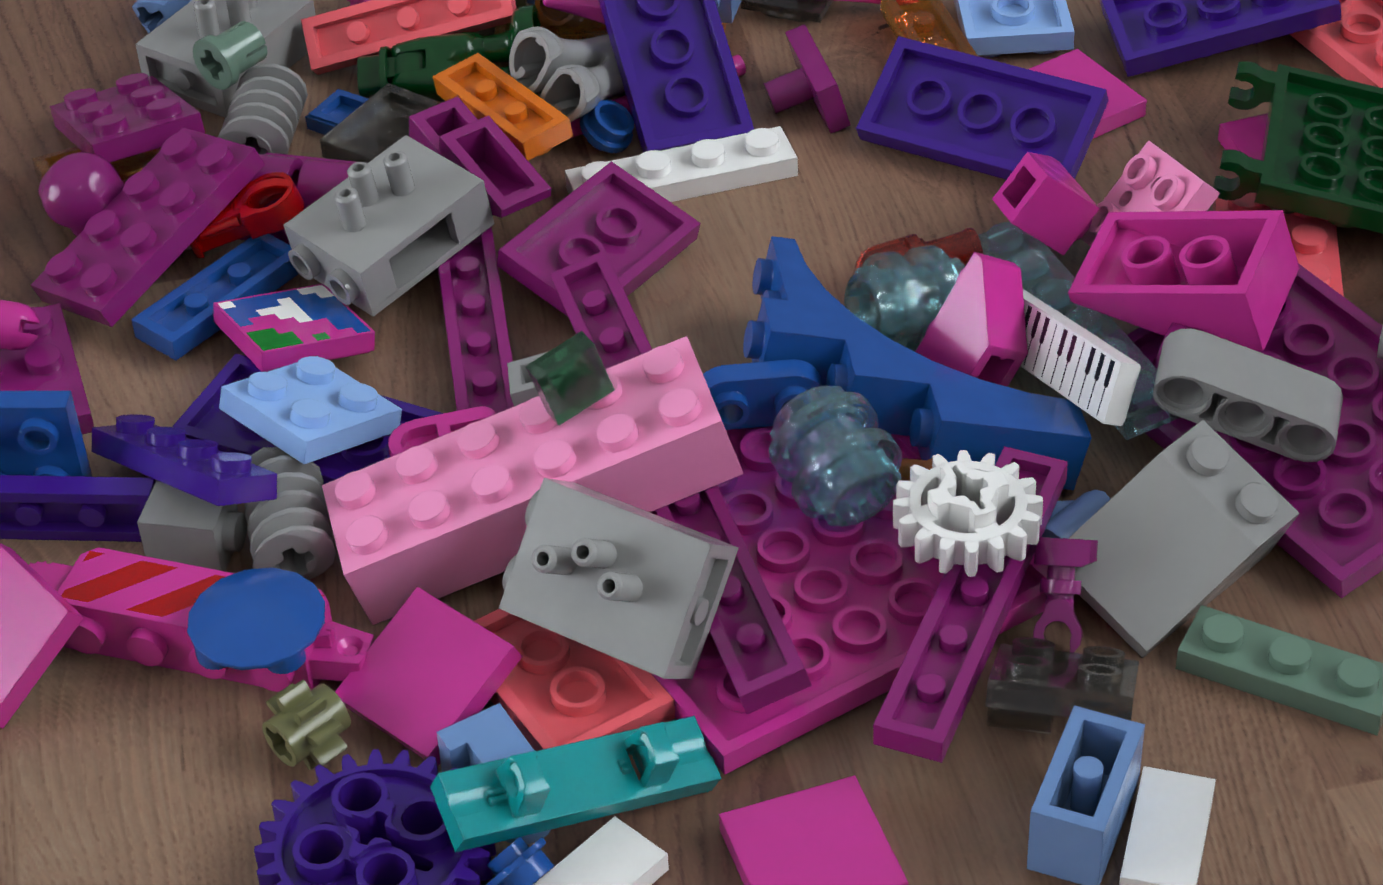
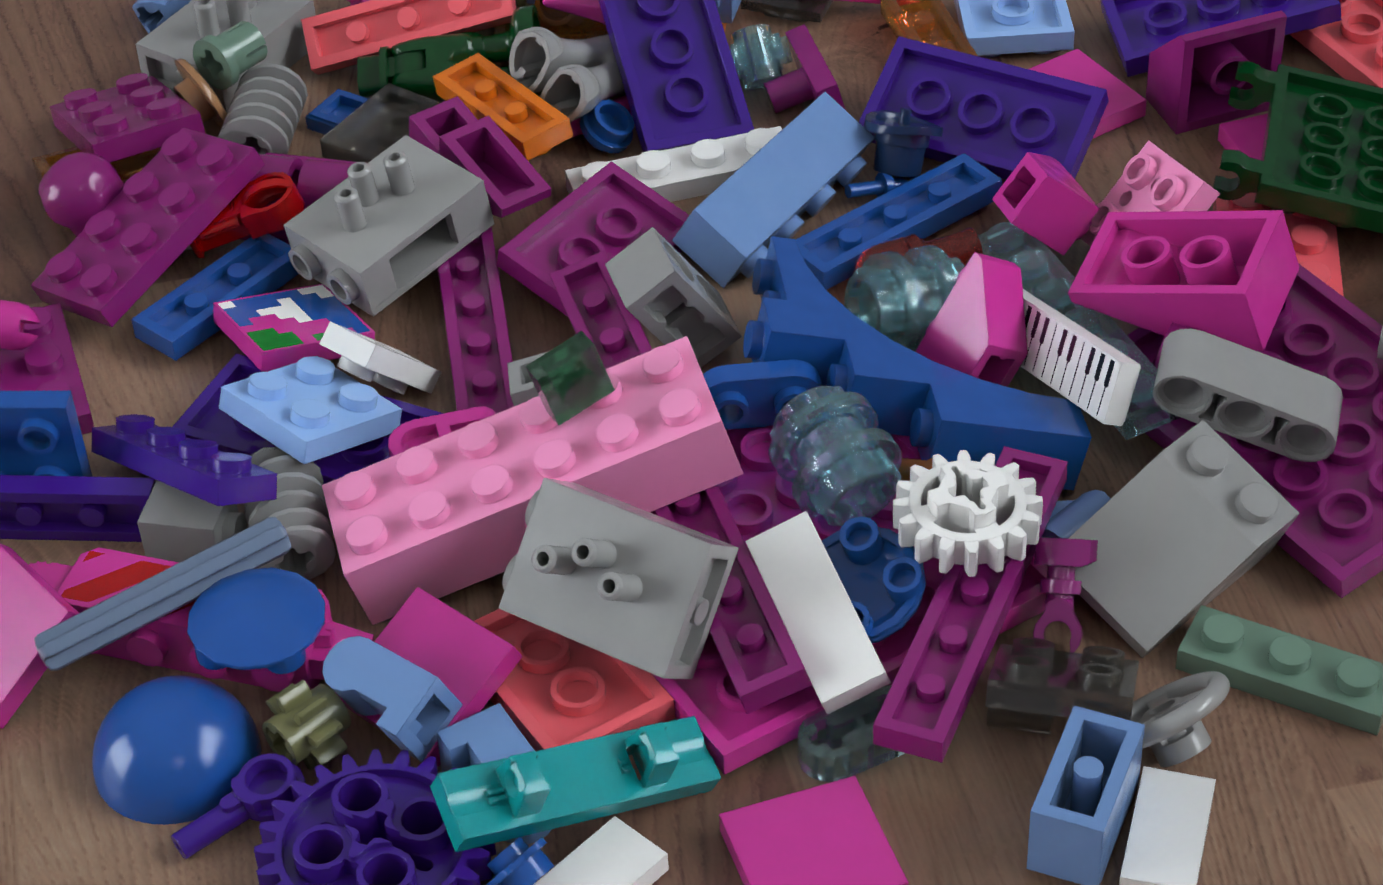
none -> sand blue axle [34,517,291,671]
none -> blue piece [92,676,262,825]
none -> dark purple plate [171,753,306,860]
none -> medium nougat piece [174,58,227,128]
none -> white plate [319,321,441,395]
none -> medium blue leg [322,636,463,762]
none -> light grey brick [605,227,742,368]
none -> medium blue brick [672,92,875,288]
none -> clear light blue gear [730,24,793,90]
none -> white tile [745,511,891,714]
none -> blue plate [796,153,1002,290]
none -> clear light blue beam [798,685,906,782]
none -> blue dish [822,516,926,643]
none -> blue hand [845,173,916,198]
none -> dark blue piece [864,107,943,177]
none -> light grey piece [1114,671,1230,767]
none -> magenta slope [1146,10,1287,134]

